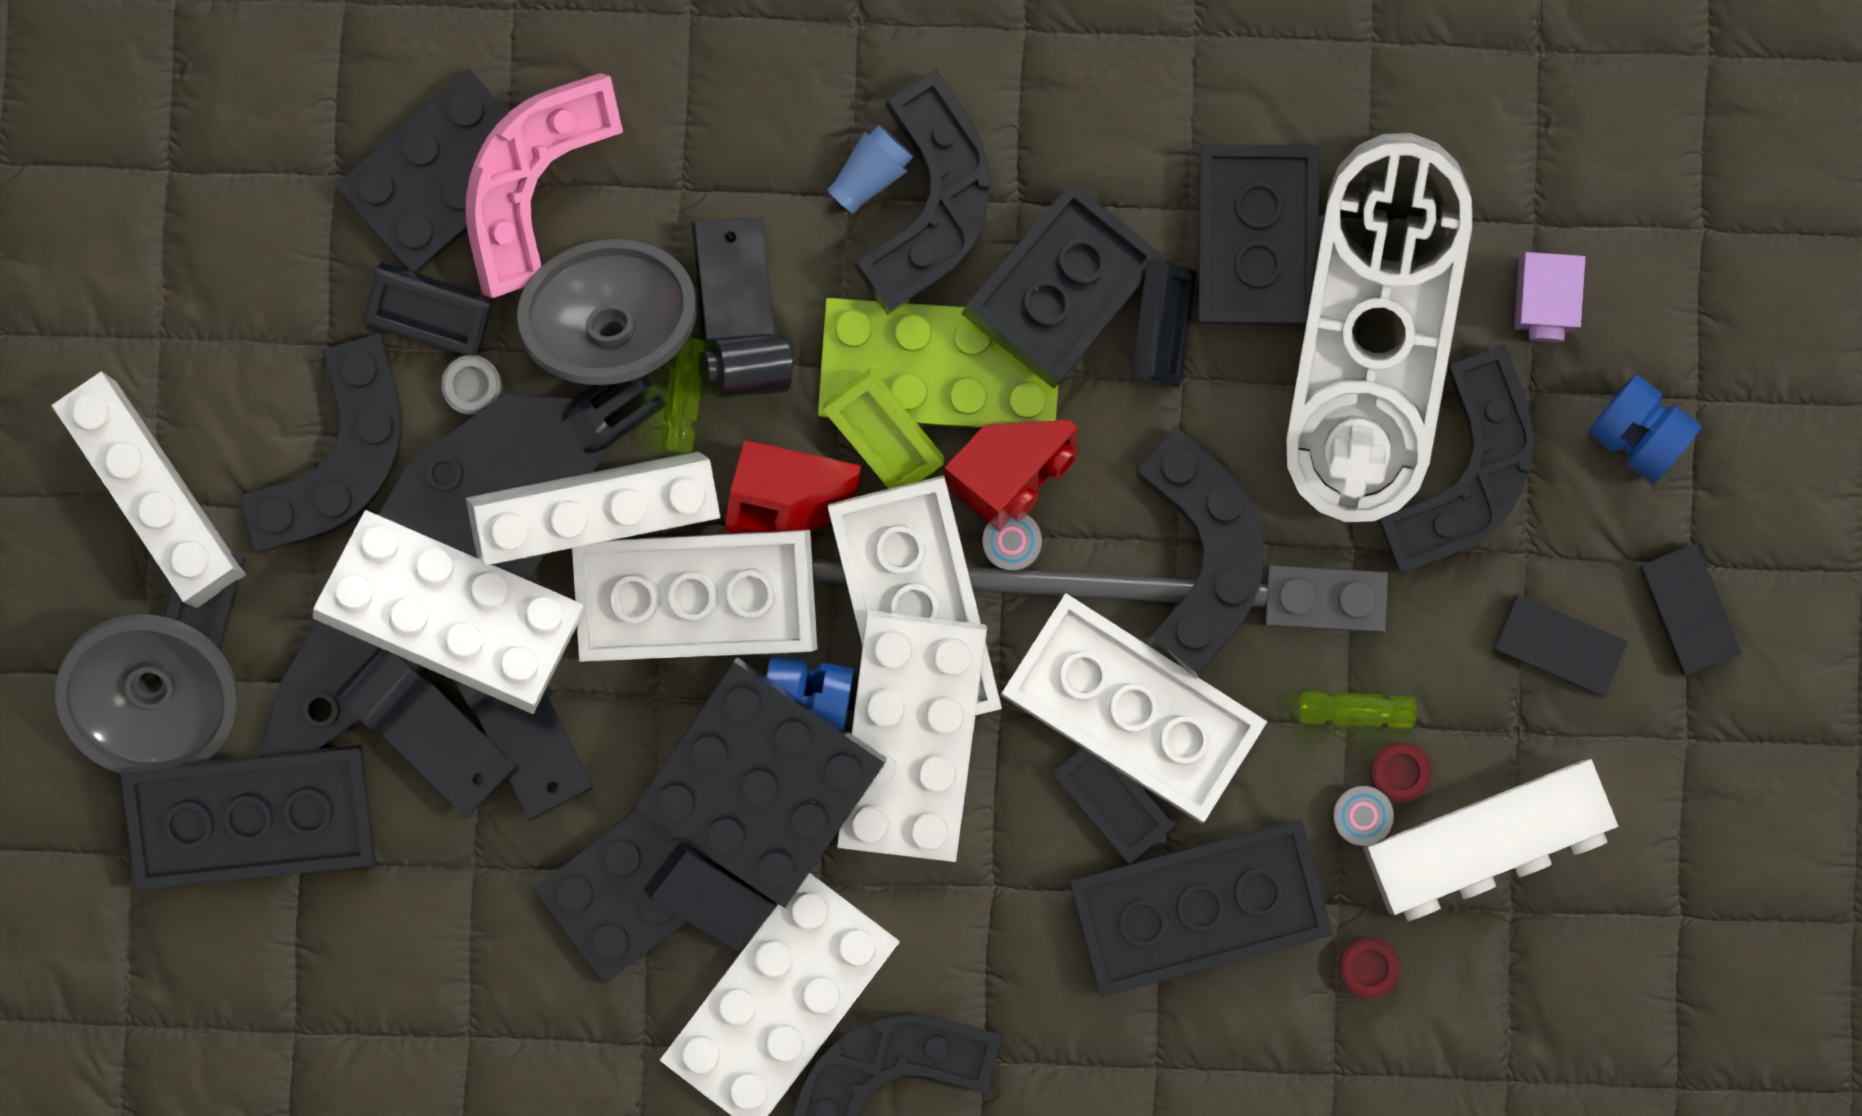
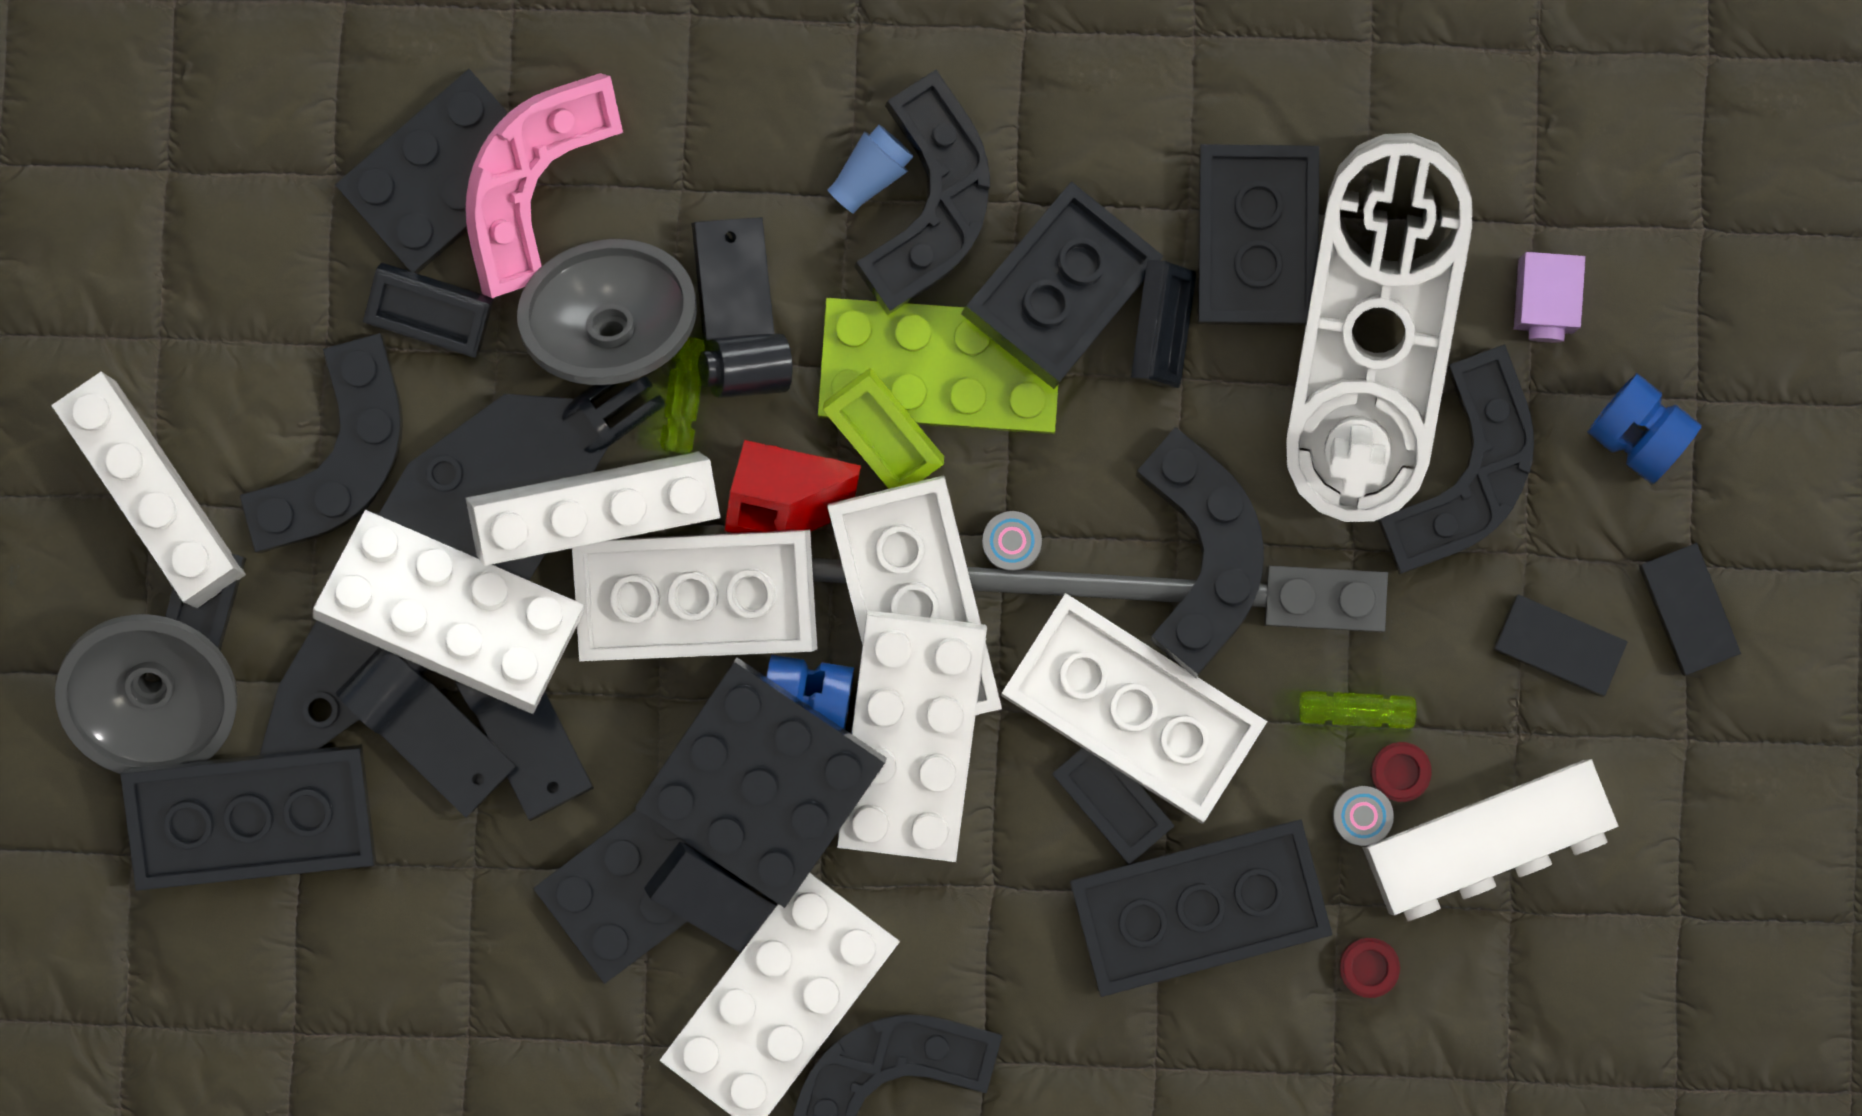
light grey tile [441,355,503,416] -> none
red slope [945,420,1079,532] -> none

